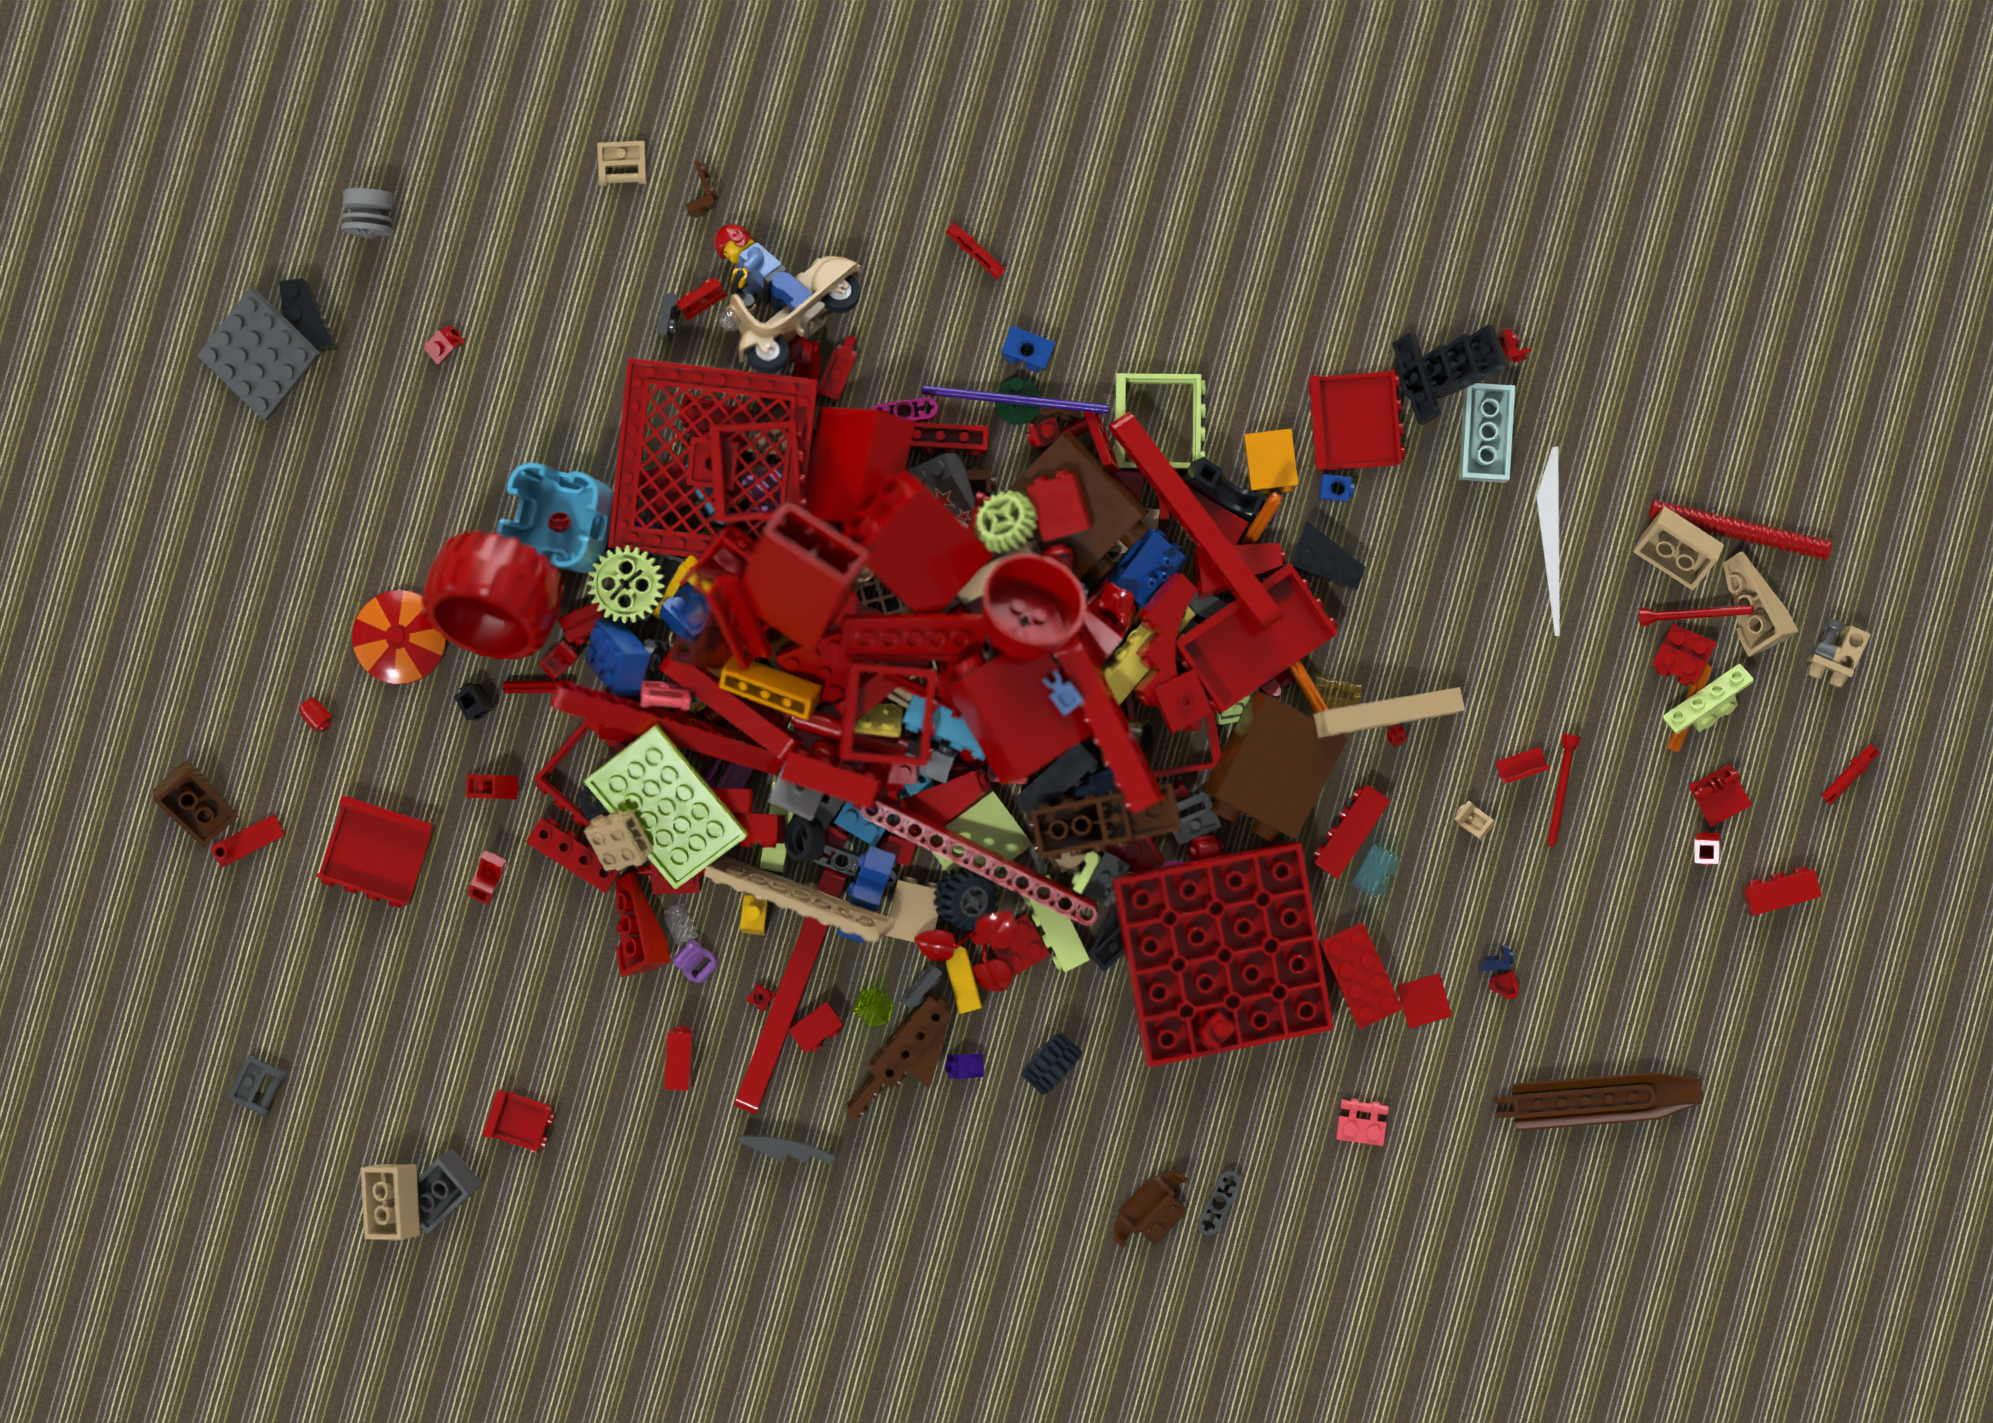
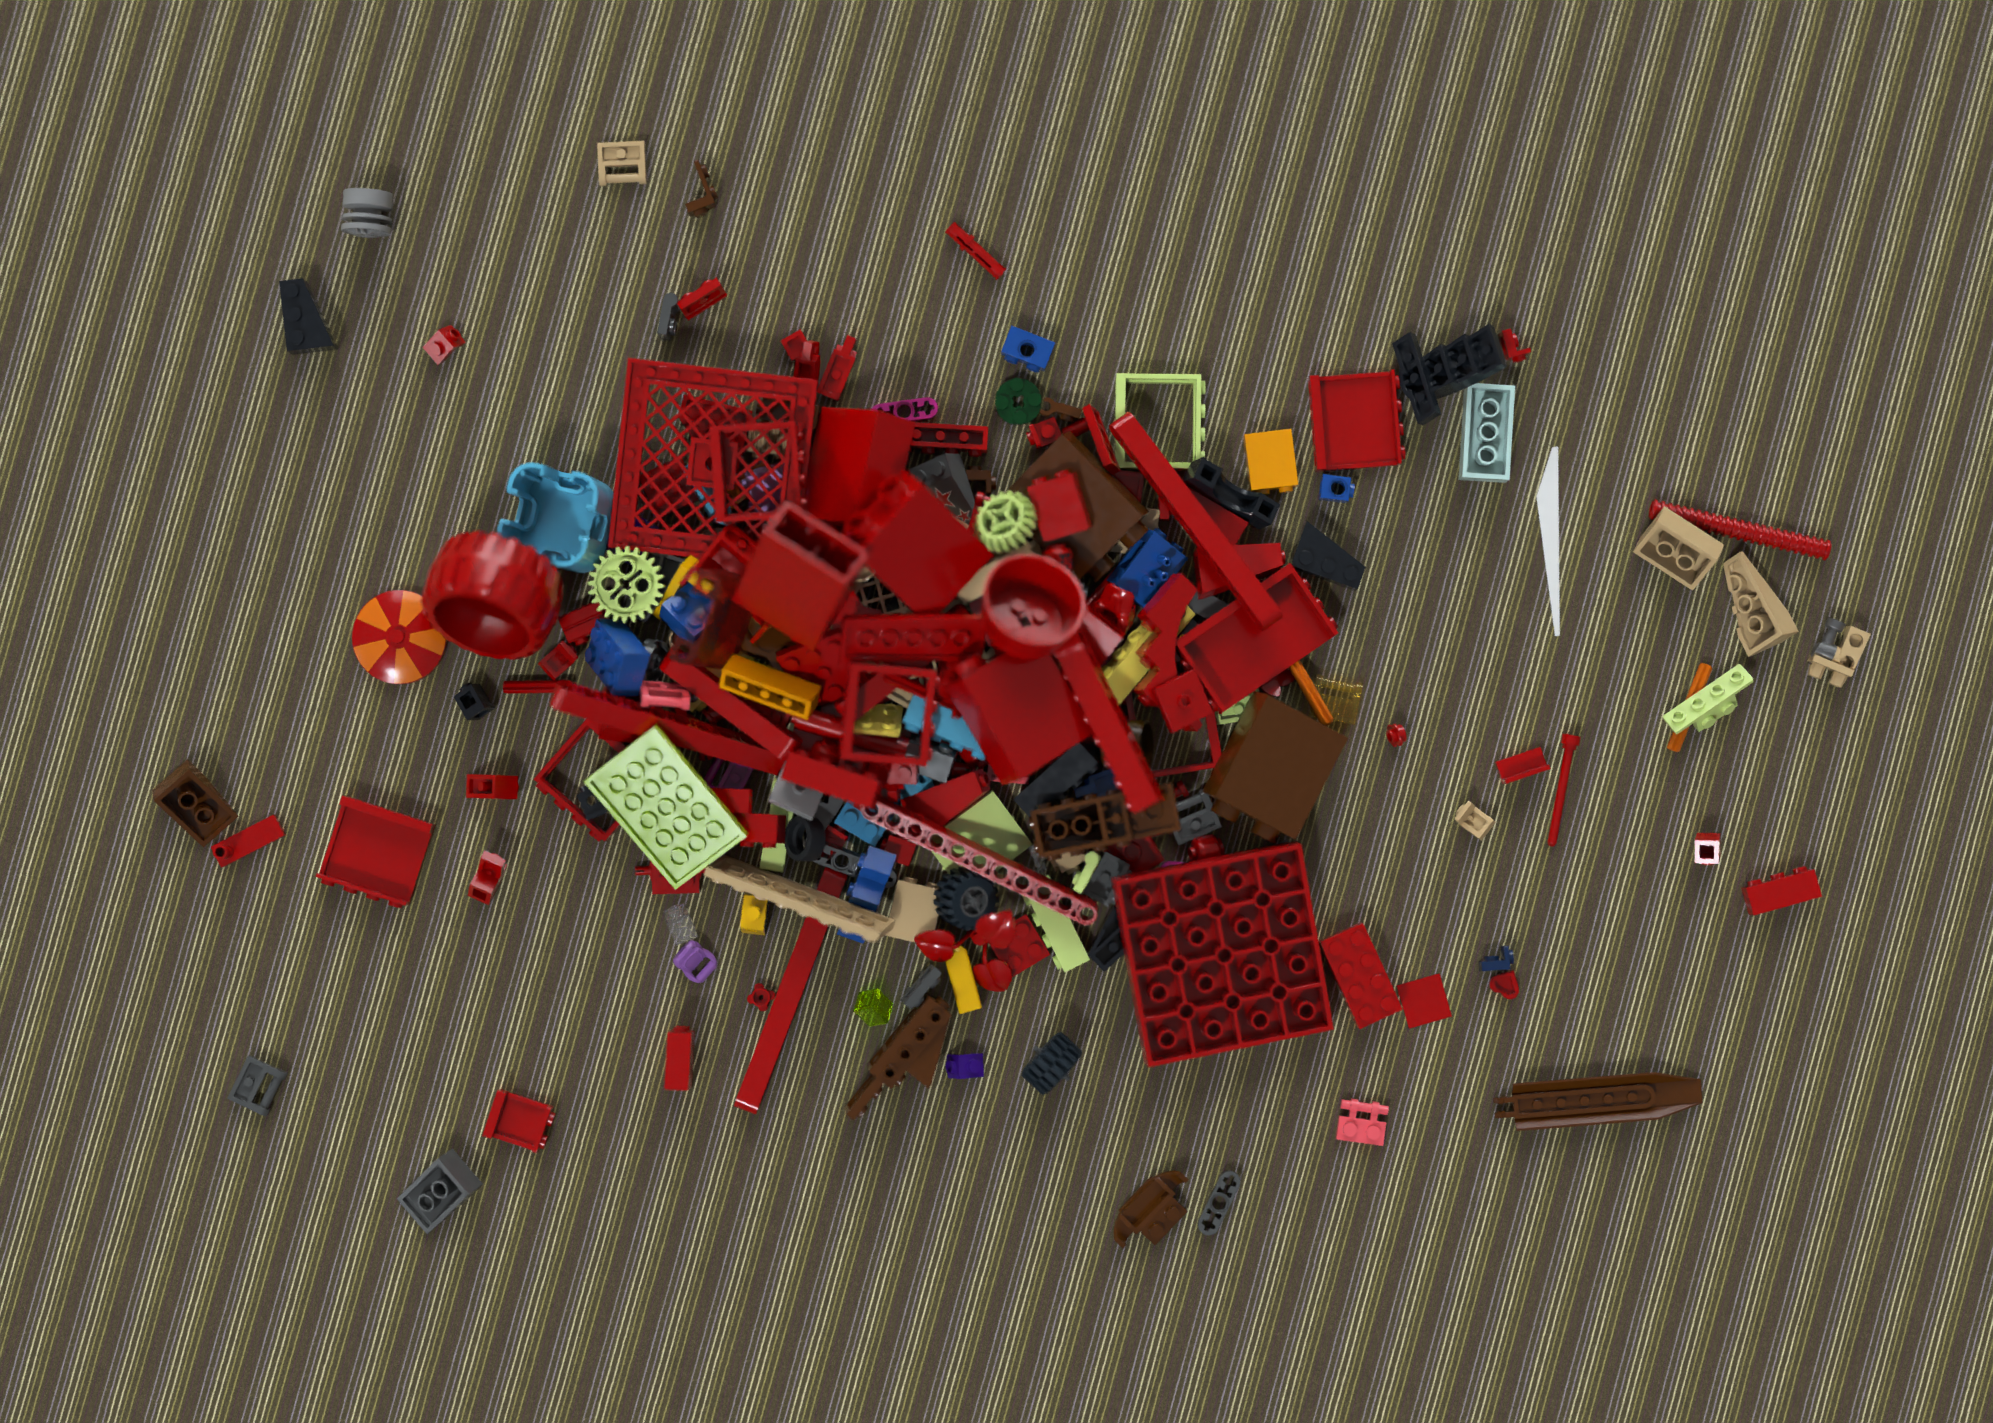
dark grey plate [197,287,321,421] -> none
red brick [298,697,333,732] -> none
tan brick [361,1164,420,1240] -> none
red brick [526,817,623,893] -> none
red plate [548,512,572,533] -> none
tan brick [584,810,653,871] -> none
red wedge [616,872,671,977] -> none
red fence [704,576,773,669] -> none
piece [714,224,862,374] -> none
dark grey slope [738,1135,837,1165] -> none
red brick [789,1001,844,1053] -> none
dark purple piece [922,385,1109,414] -> none
medium blue plate [1043,670,1084,715] -> none
red bracket [1198,1011,1236,1051] -> none
orange axle [1240,493,1283,545] -> none
red brick [1312,784,1390,879] -> none
tan piece [1314,687,1465,738] -> none
clear light blue brick [1350,843,1400,898] -> none
red piece [1638,605,1754,627] -> none
red plate [1652,624,1717,687] -> none
red hinge [1688,764,1752,827] -> none
red pin [1820,743,1881,806] -> none

